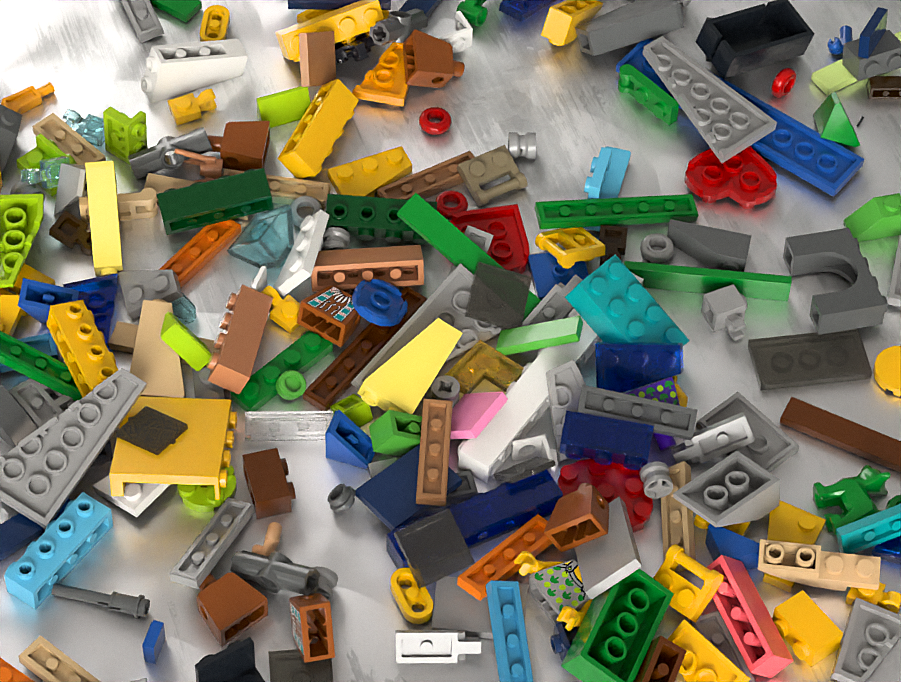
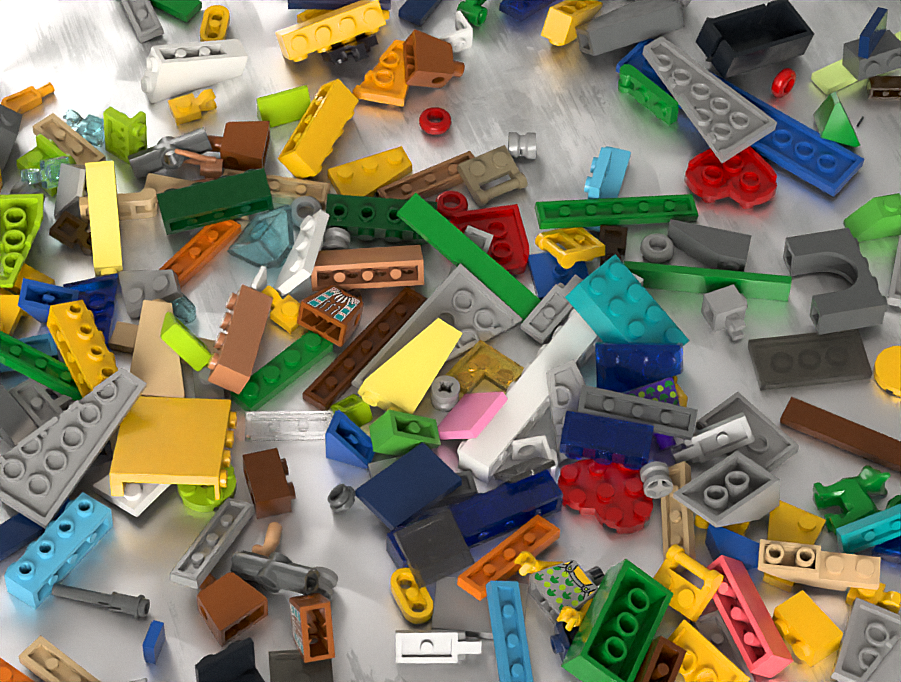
clear smoke piece [116,406,188,455] -> none
bright green tile [276,370,306,400] -> none
medium nougat tile [299,31,336,87] -> none
blue tile [352,279,408,327] -> none
dark grey piece [369,8,428,46] -> none
medium nougat tile [416,399,453,506] -> none
clear smoke tile [465,262,532,329] -> none
bright green tile [496,315,583,356] -> none
dark orange torso [544,483,609,553] -> none
light grey tile [575,497,642,599] -> none
blue arm [827,25,853,55] -> none

